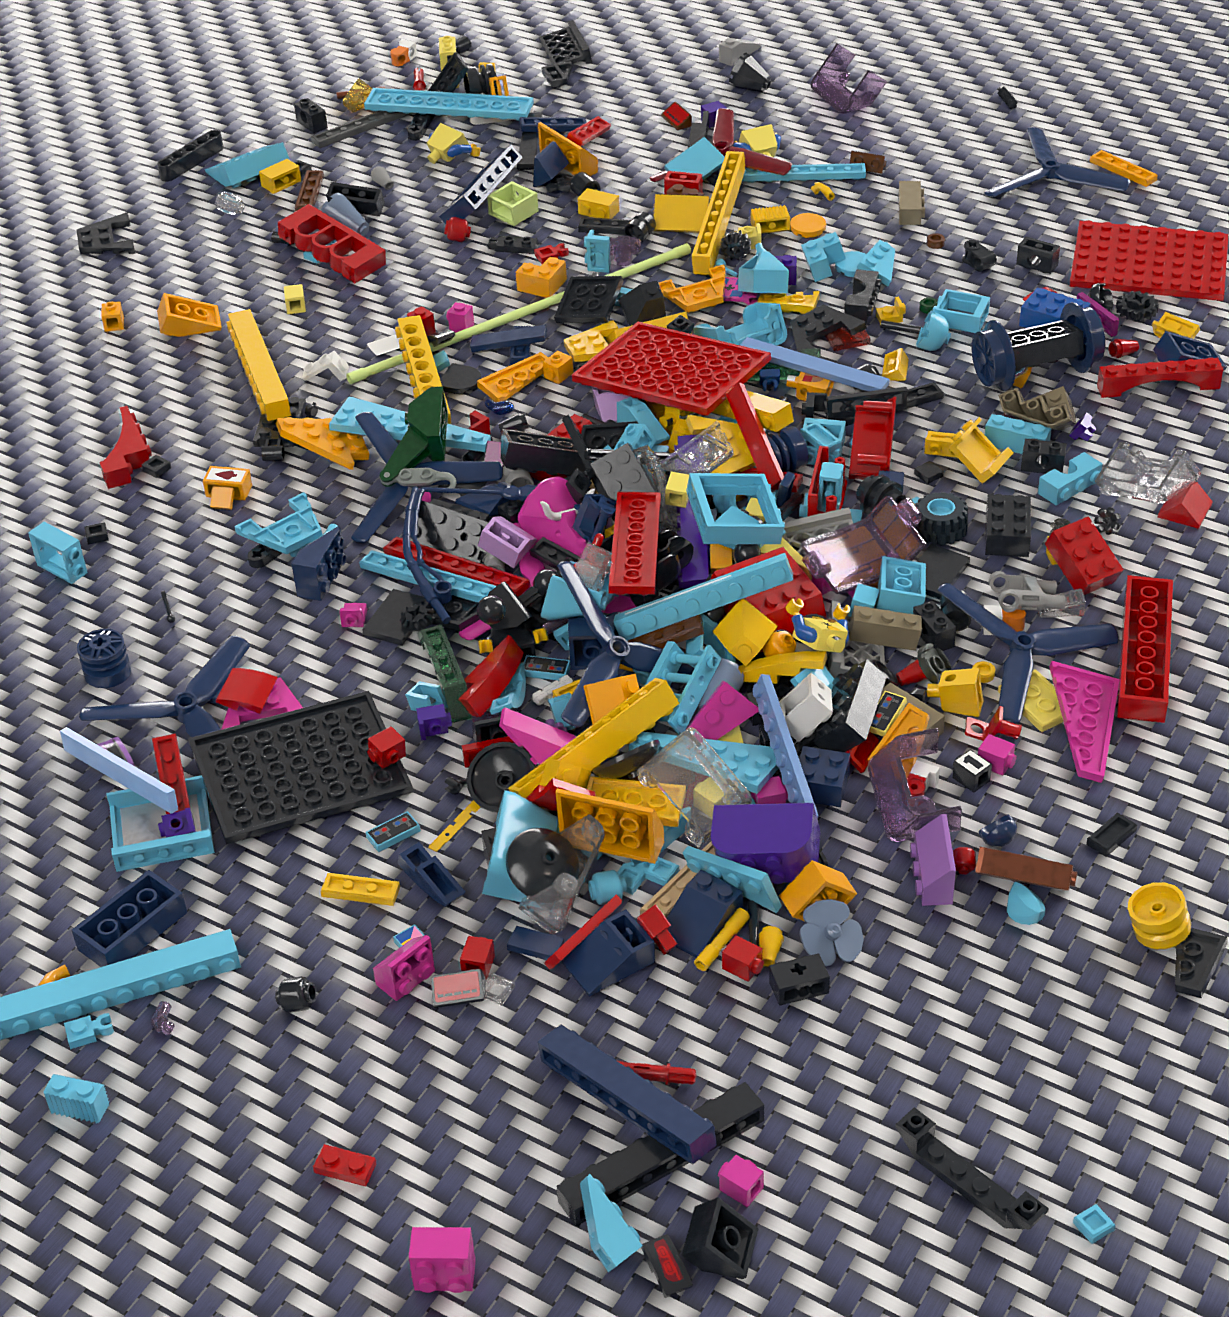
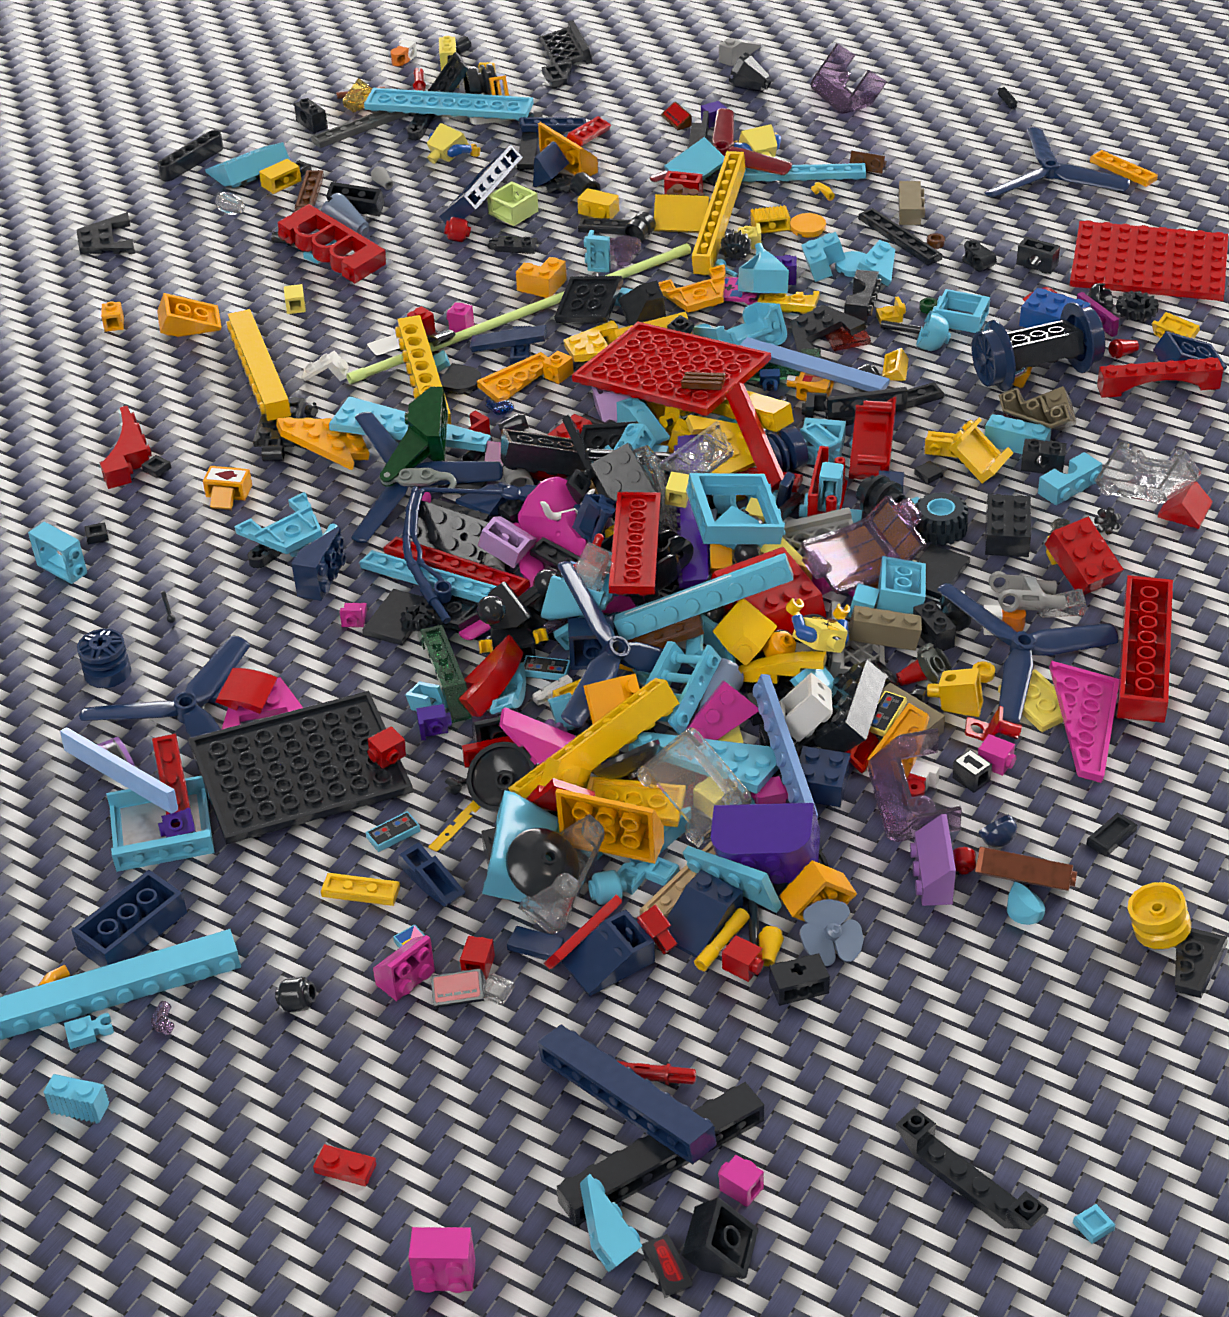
red plate [534,243,569,264] -> none
dark purple tile [1069,412,1096,441] -> none
none -> reddish brown tile [681,372,726,390]
none -> black tile [858,208,943,266]

